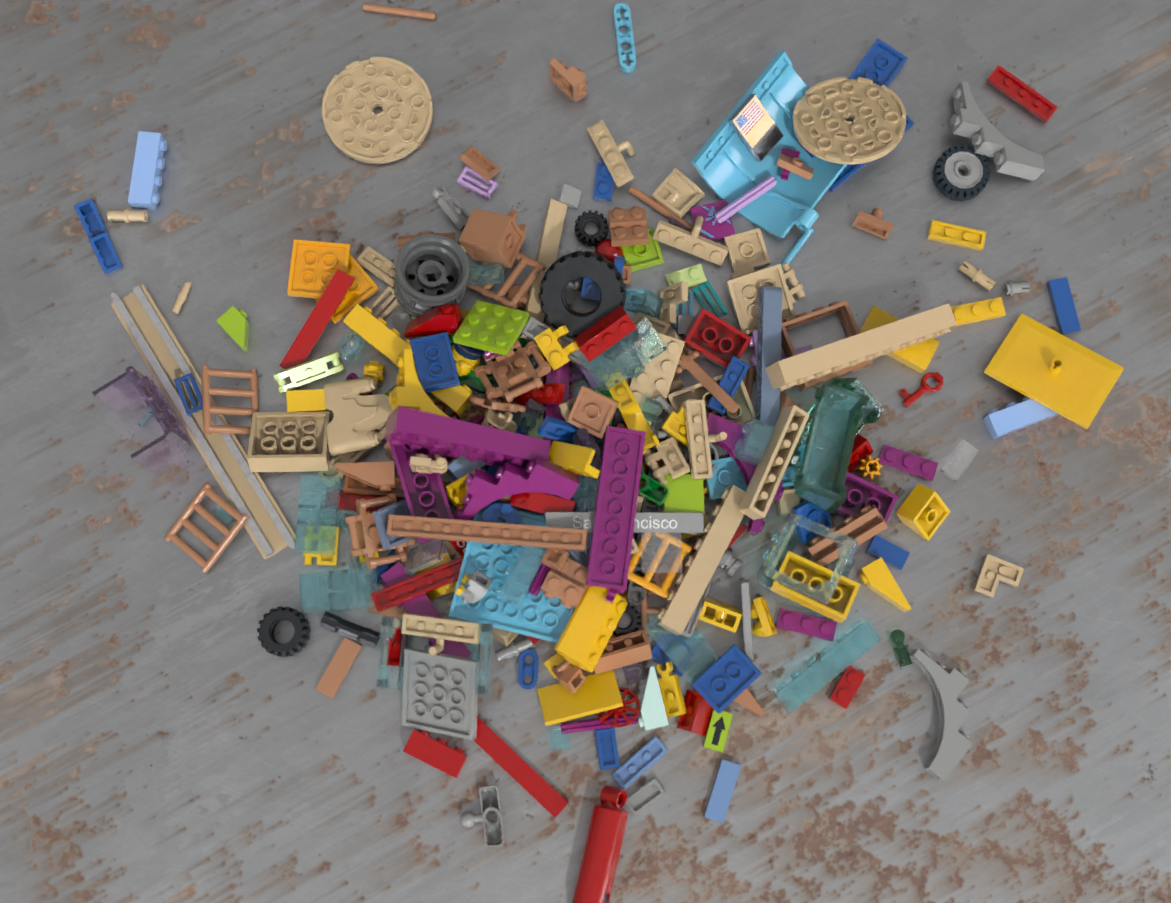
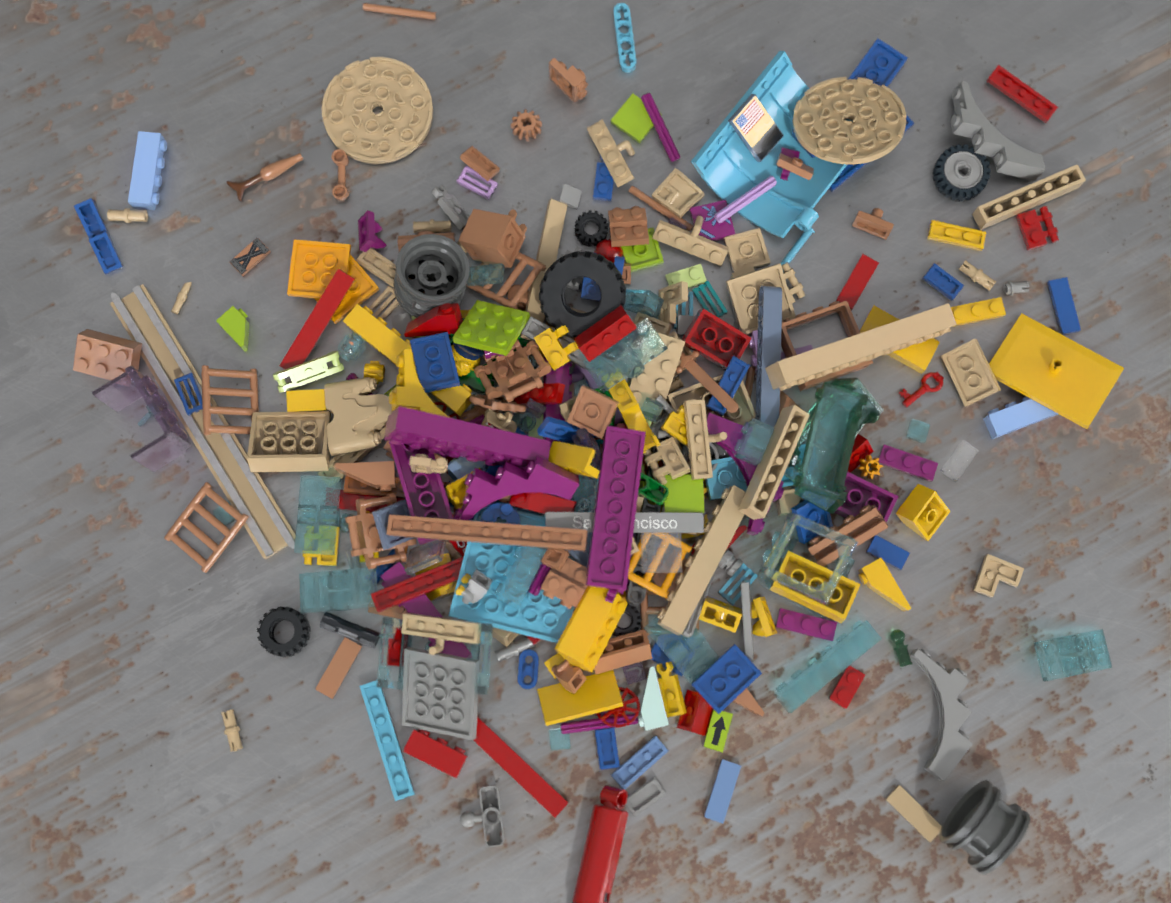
none -> nougat brick [73,329,142,385]
none -> tan pin [221,710,243,752]
none -> nougat piece [227,153,303,201]
none -> tile [230,237,271,276]
none -> nougat bar [332,149,349,200]
none -> magenta tile [358,210,387,252]
none -> medium azure plate [359,680,415,801]
none -> tan pin [413,219,451,233]
none -> nougat gear [511,109,542,142]
none -> lime tile [610,93,662,144]
none -> magenta axle [641,93,681,162]
none -> medium azure tile [718,563,758,605]
none -> red tile [836,254,879,311]
none -> tan tile [885,785,942,843]
none -> clear light blue tile [906,419,930,444]
none -> blue plate [922,263,964,301]
none -> dark grey wheel [939,780,1030,875]
none -> tan plate [941,339,1001,407]
none -> tan brick [972,164,1086,230]
none -> red plate [1016,206,1059,250]
none -> clear light blue plate [1034,629,1112,682]

